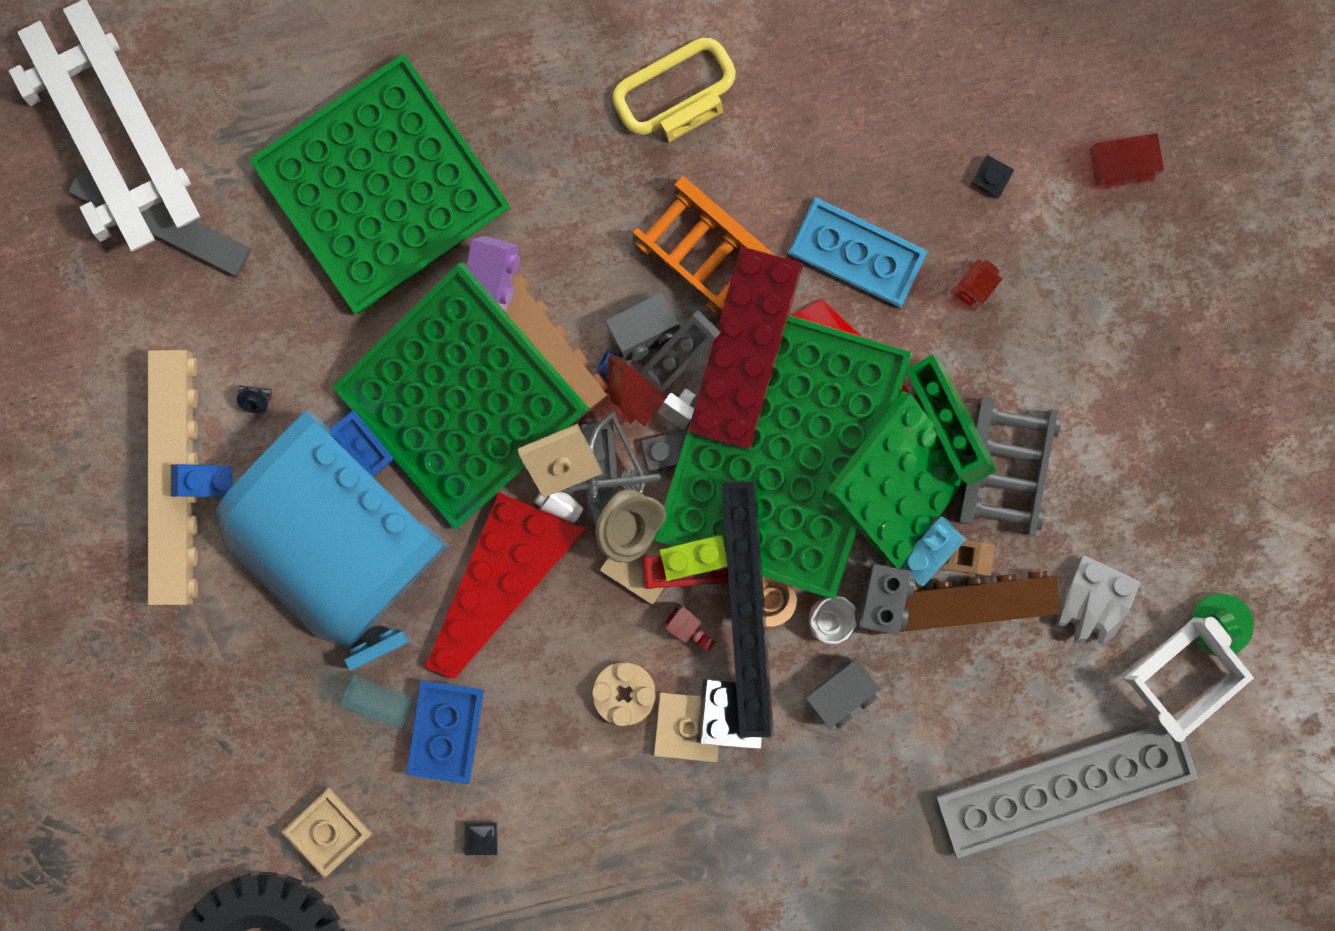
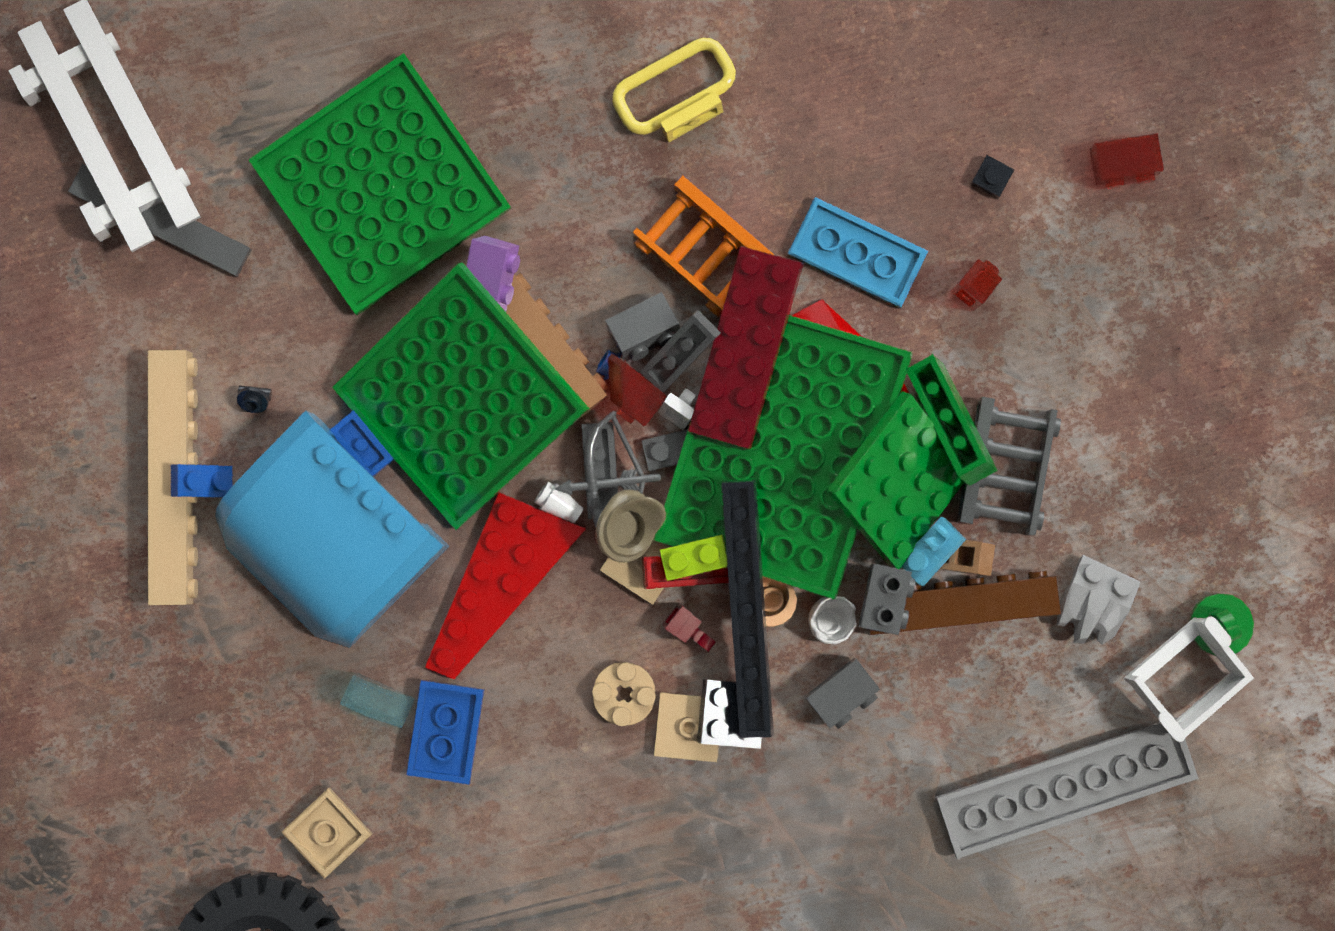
dark azure plate [345,628,411,671] -> none
black tile [465,822,498,855] -> none
tan plate [518,424,602,498] -> none

